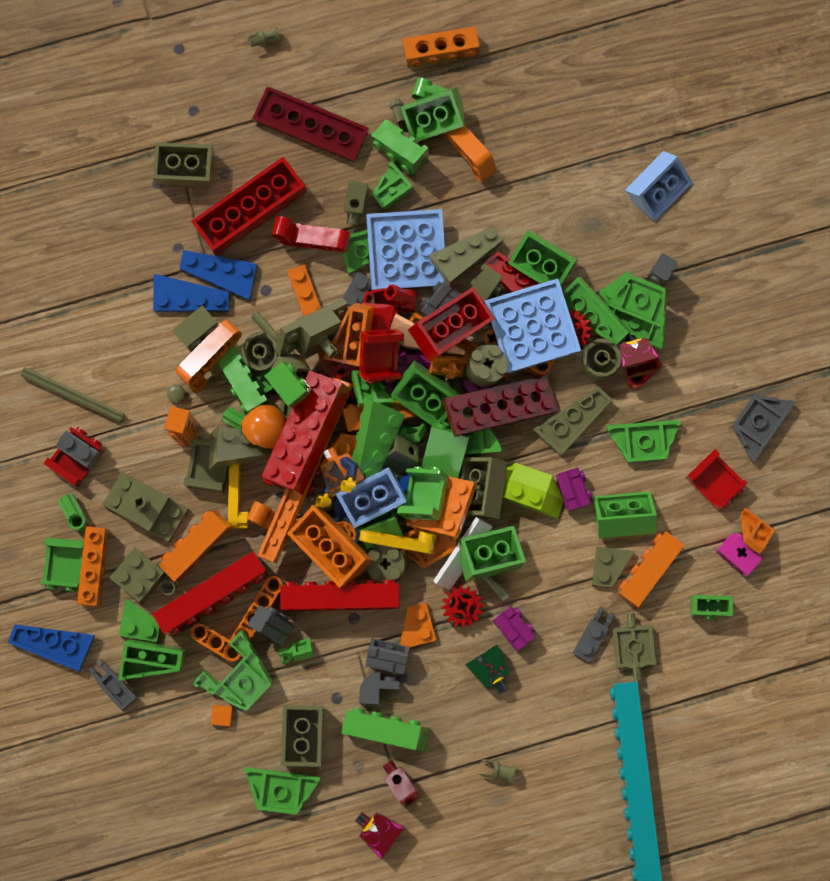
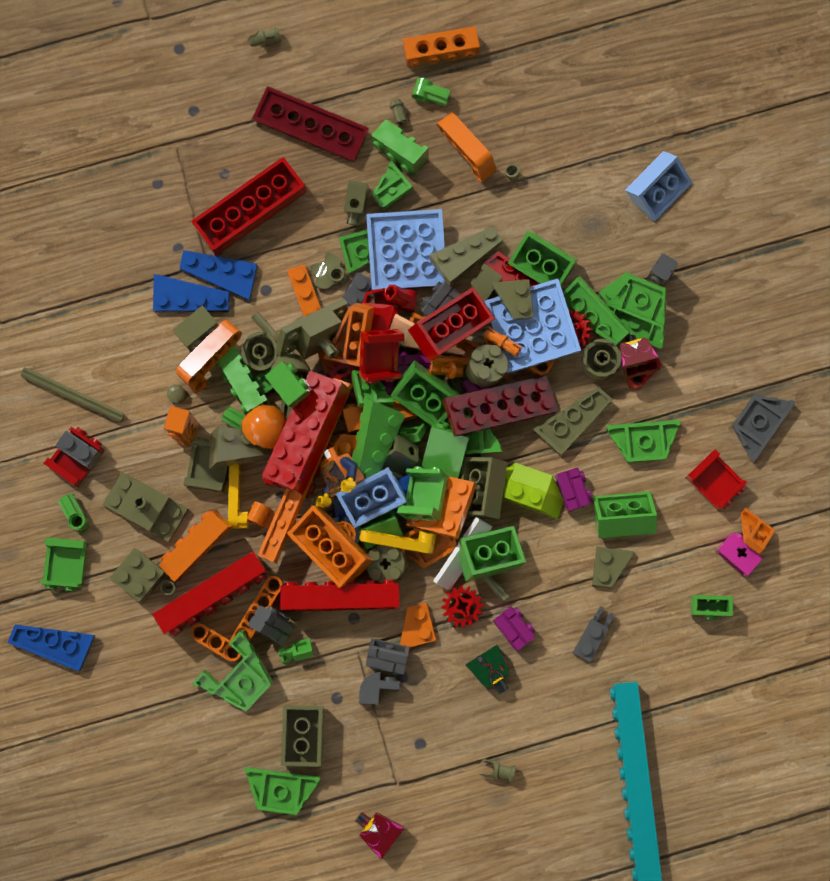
orange brick [77,526,109,607] -> none
dark grey hinge [88,659,138,712] -> none
bright green wedge [118,639,187,681] -> none
bright green wing [119,599,160,642] -> none
olive brick [153,142,215,188] -> none
orange tile [210,705,233,726] -> none
red beam [272,216,351,253] -> none
bright green wedge [341,707,431,751] -> none
torso [383,760,421,808] -> none
bright green slope [400,87,465,142] -> none
olive plate [612,613,656,680] -> none
orange brick [618,531,684,608] -> none
none -> olive plate [311,252,347,289]
none -> orange pin [483,327,522,357]
none -> olive wing [491,280,533,320]
none -> olive hinge [505,164,520,180]

